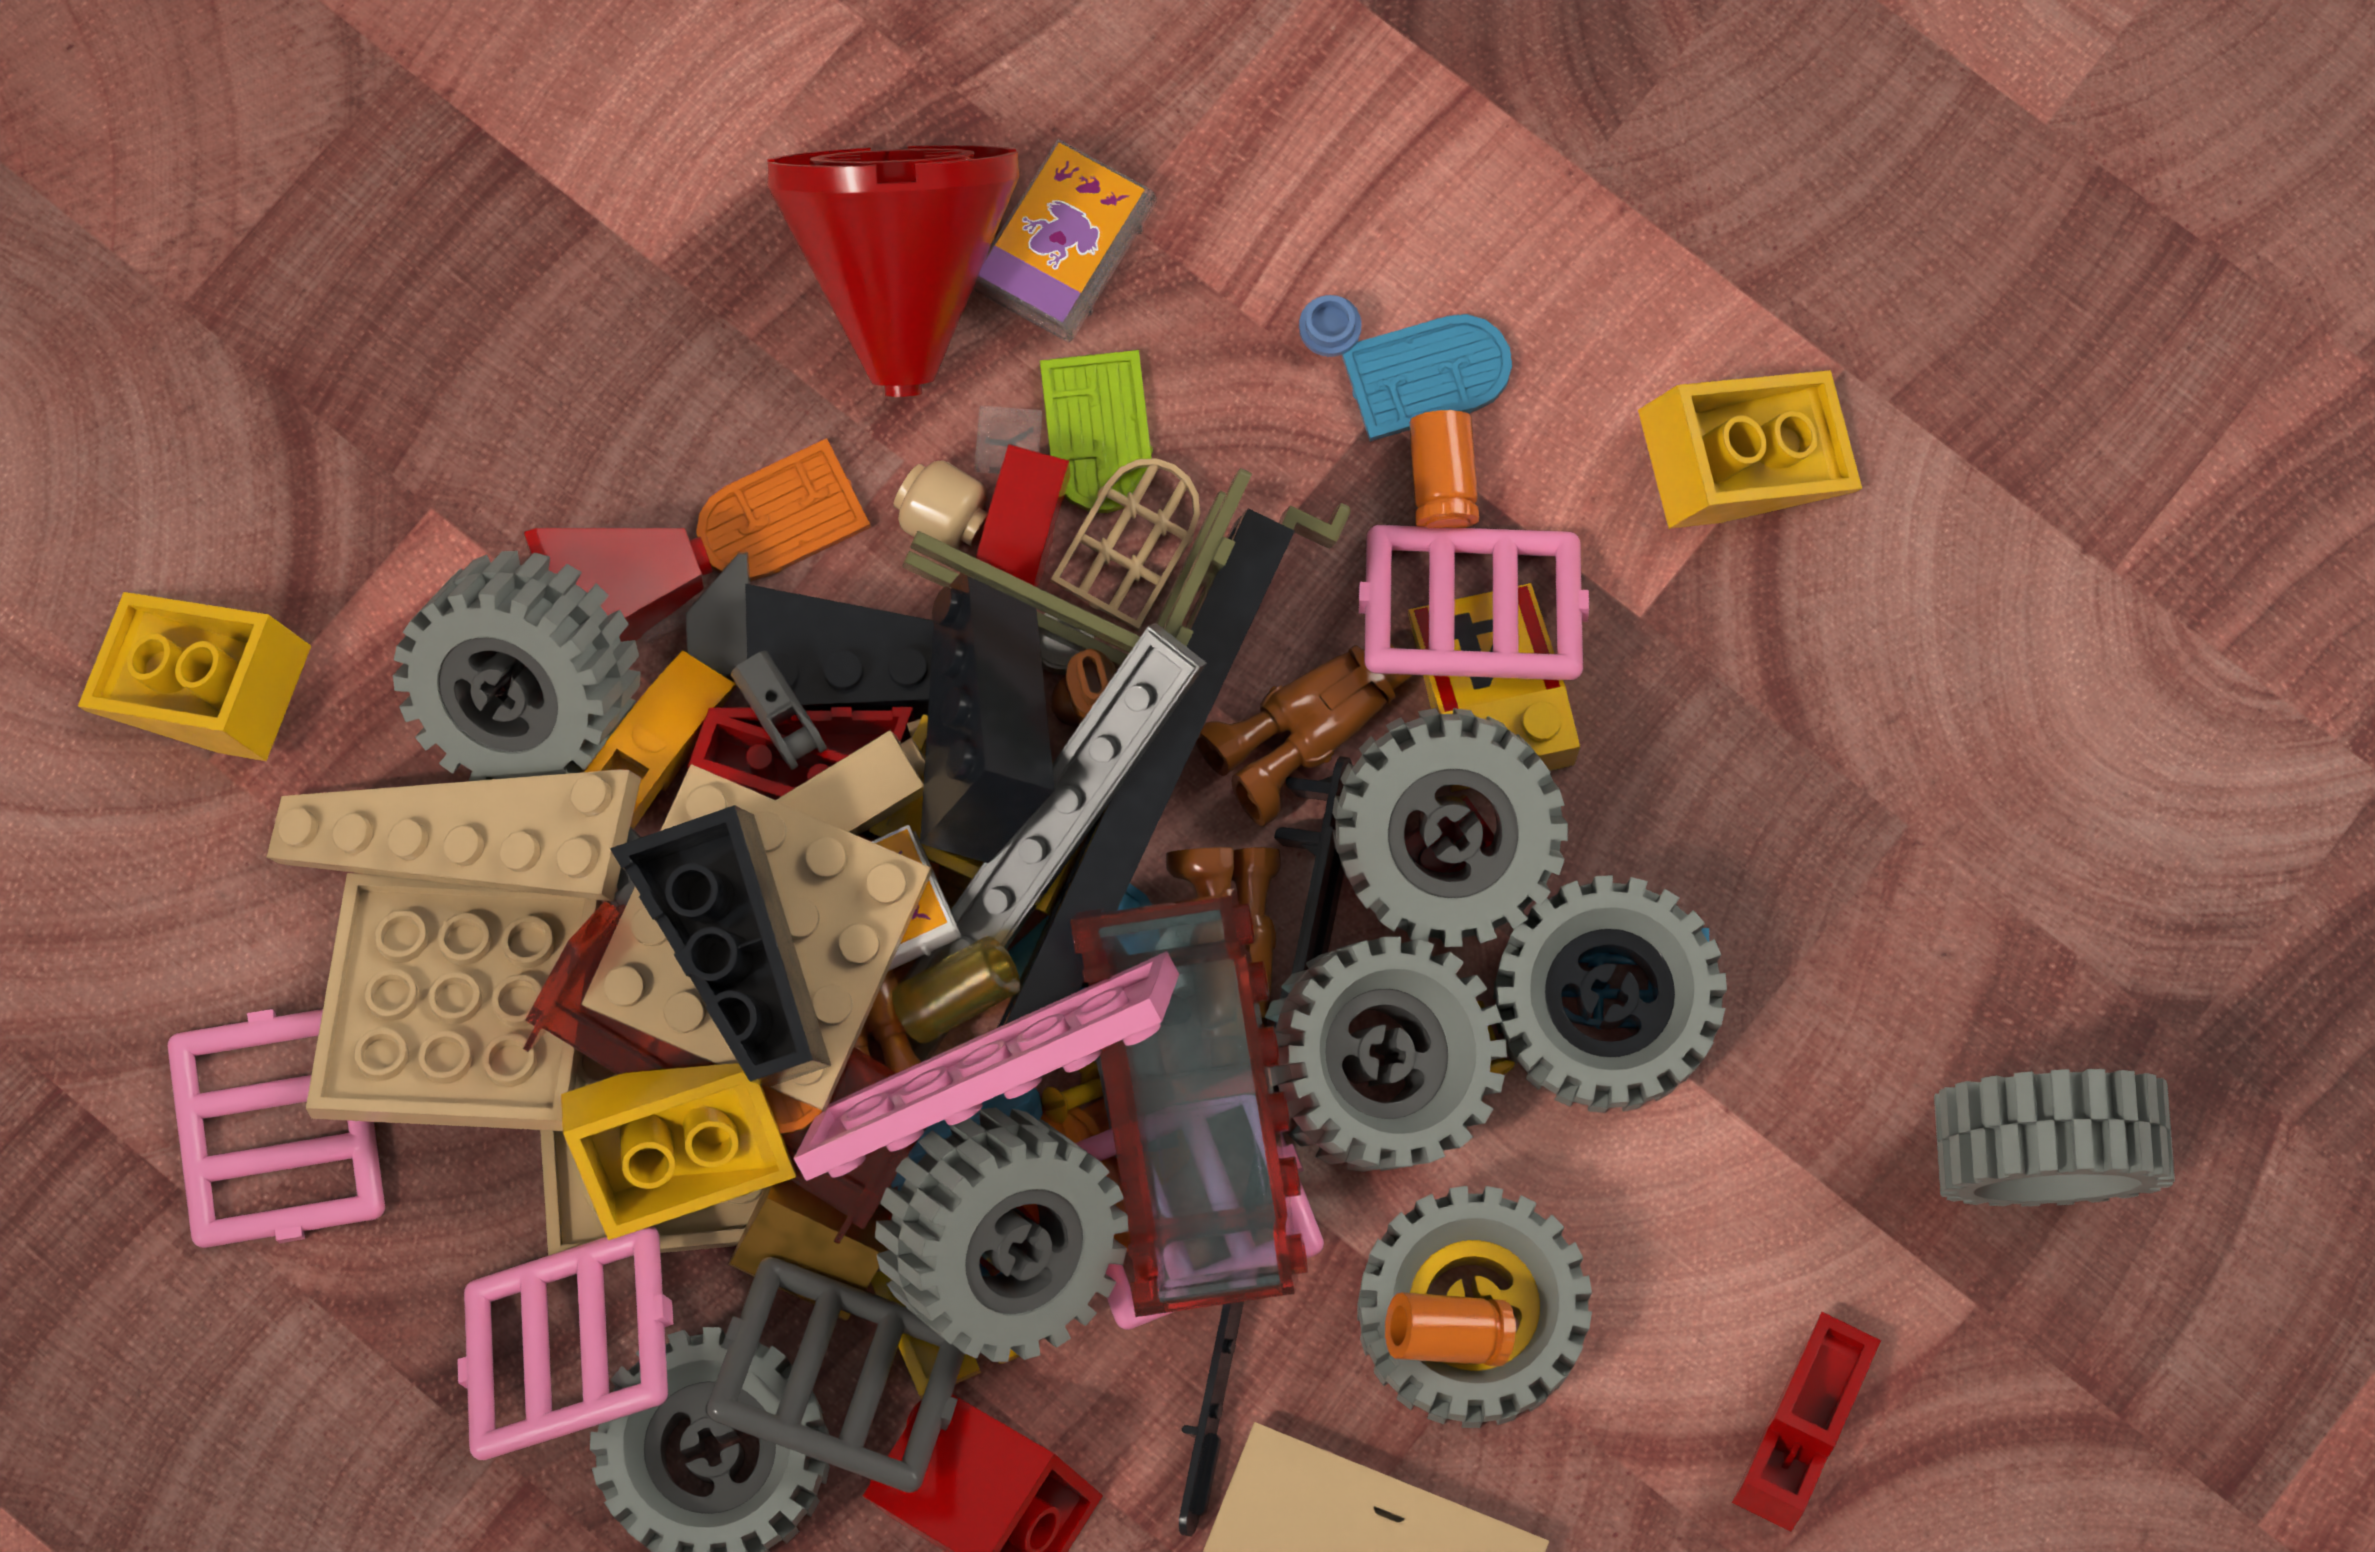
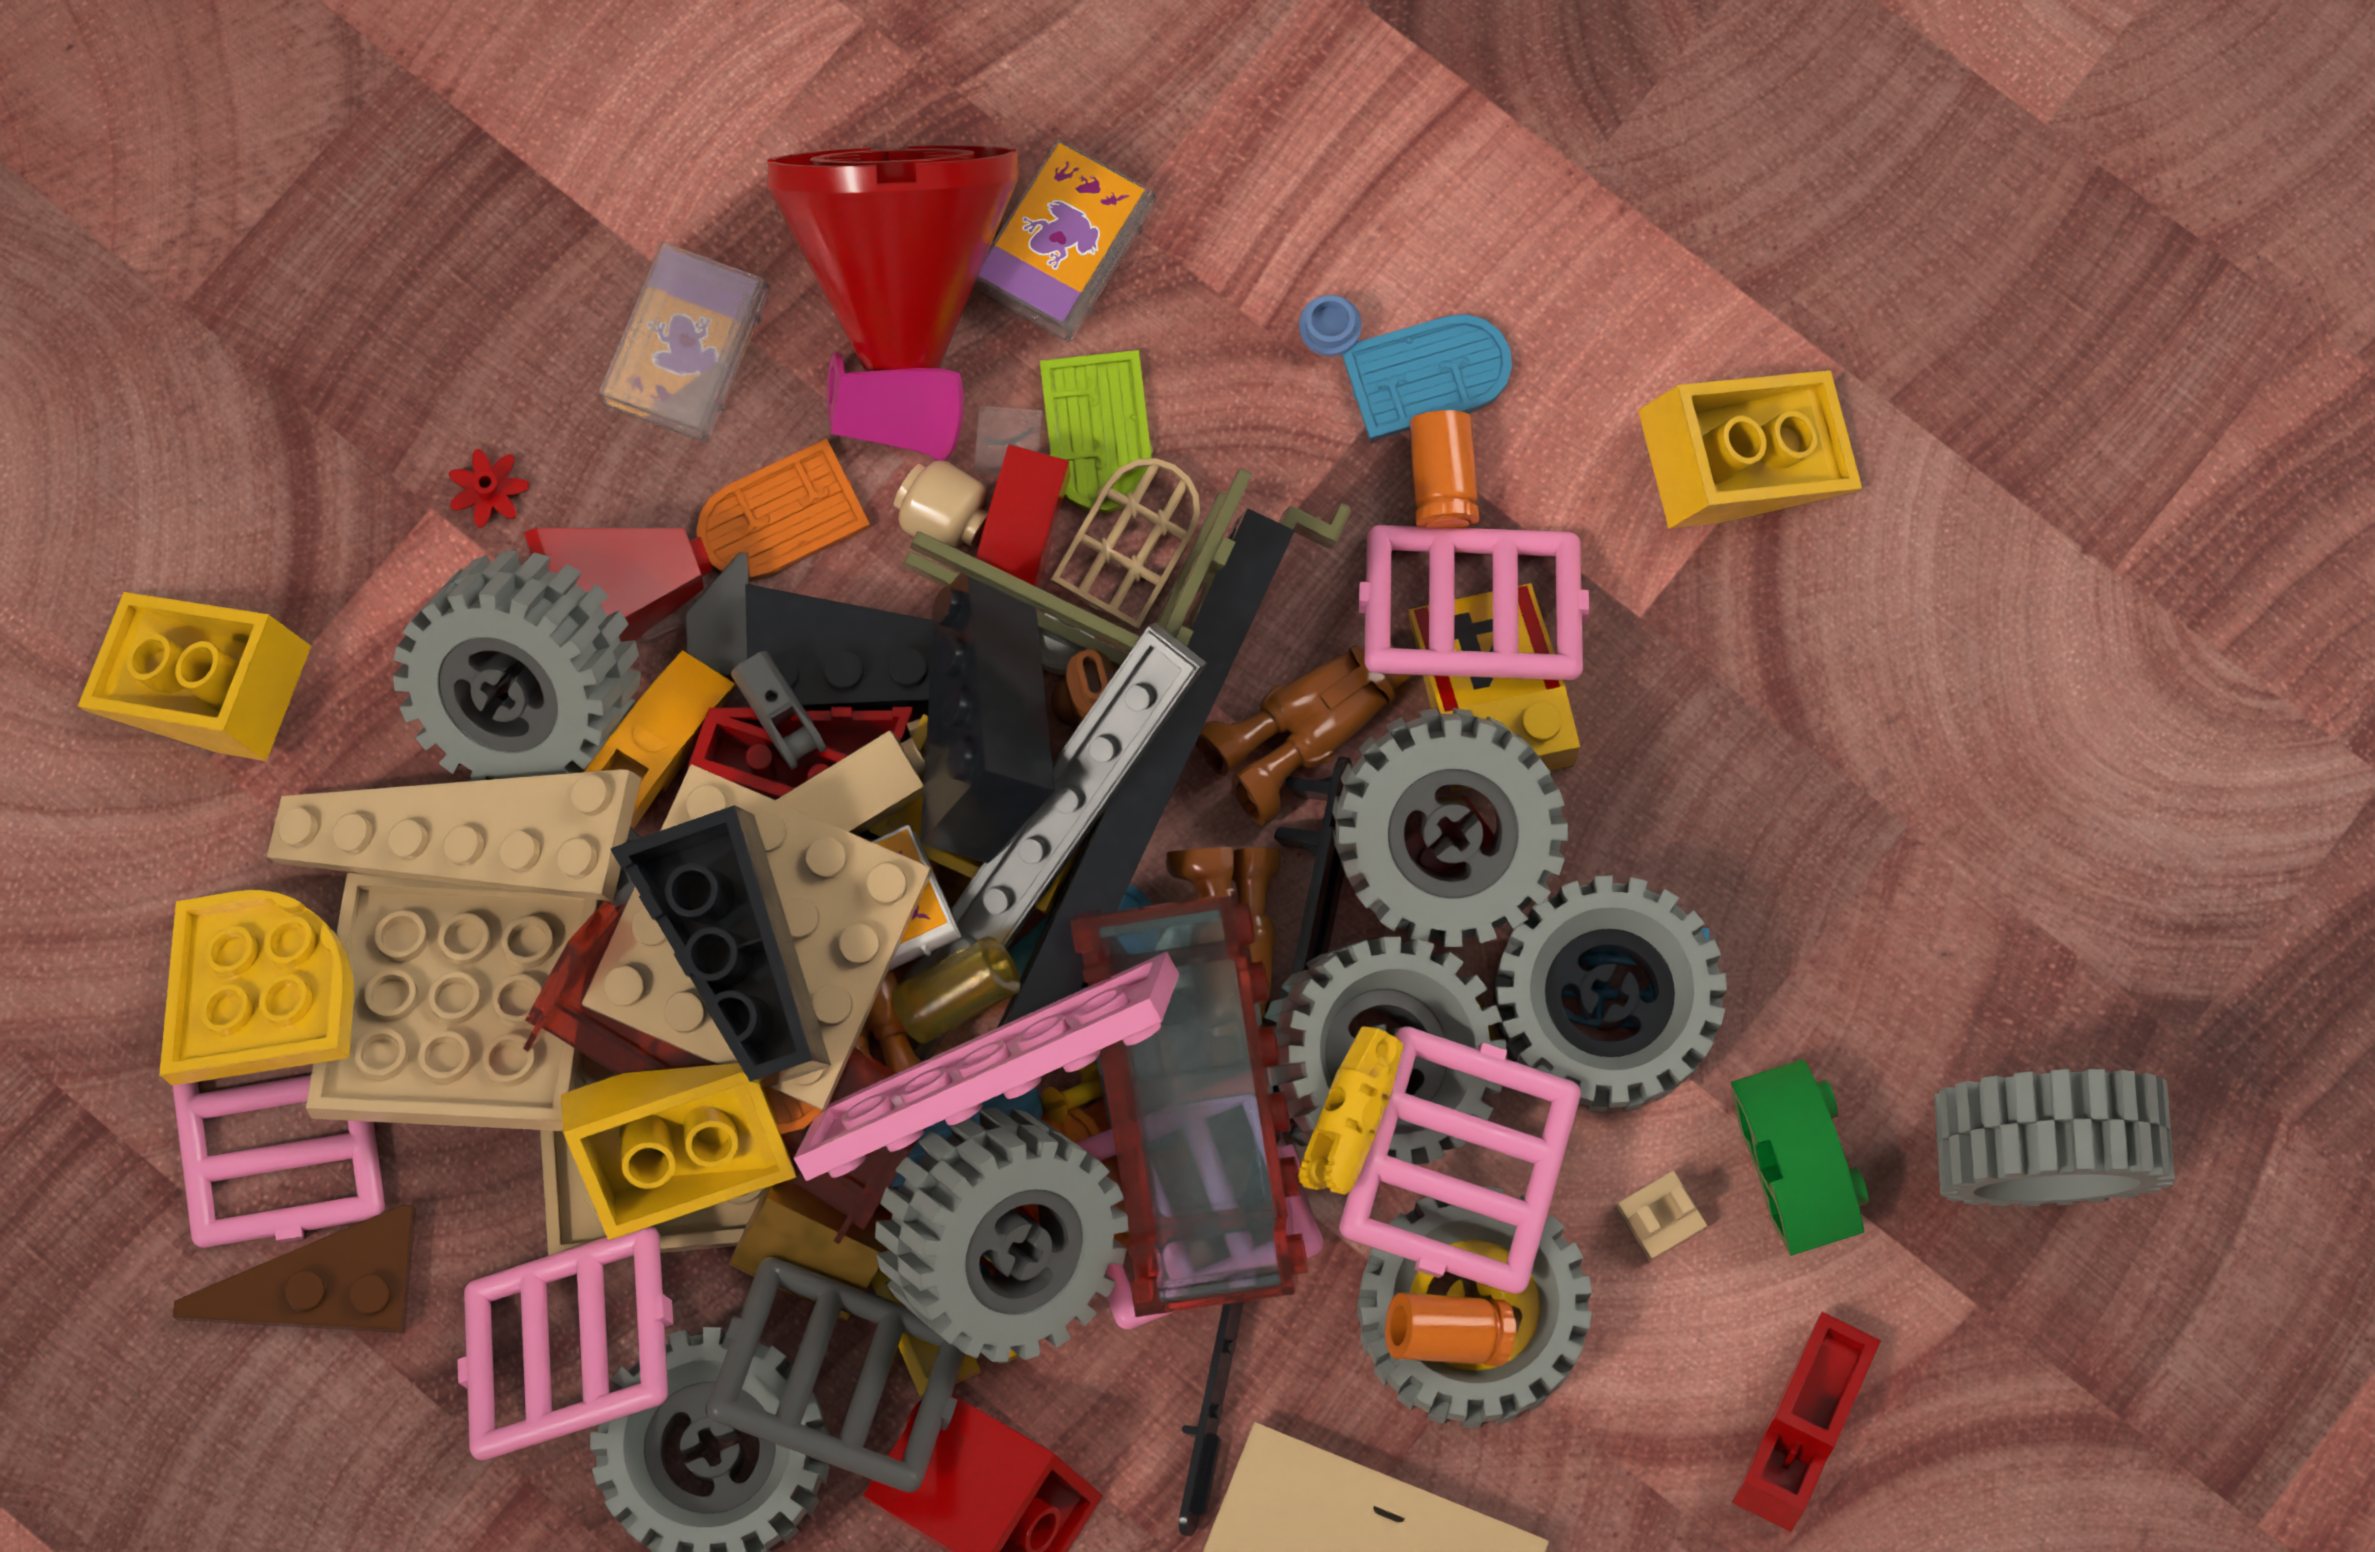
none -> yellow plate [159,890,354,1086]
none -> reddish brown wing [173,1205,416,1333]
none -> red plant [449,449,530,528]
none -> clear piece [599,242,771,442]
none -> dark pink piece [827,352,964,461]
none -> yellow hinge [1298,1026,1404,1195]
none -> bright pink bar [1339,1027,1581,1294]
none -> tan tile [1616,1170,1707,1262]
none -> green brick [1730,1059,1869,1256]

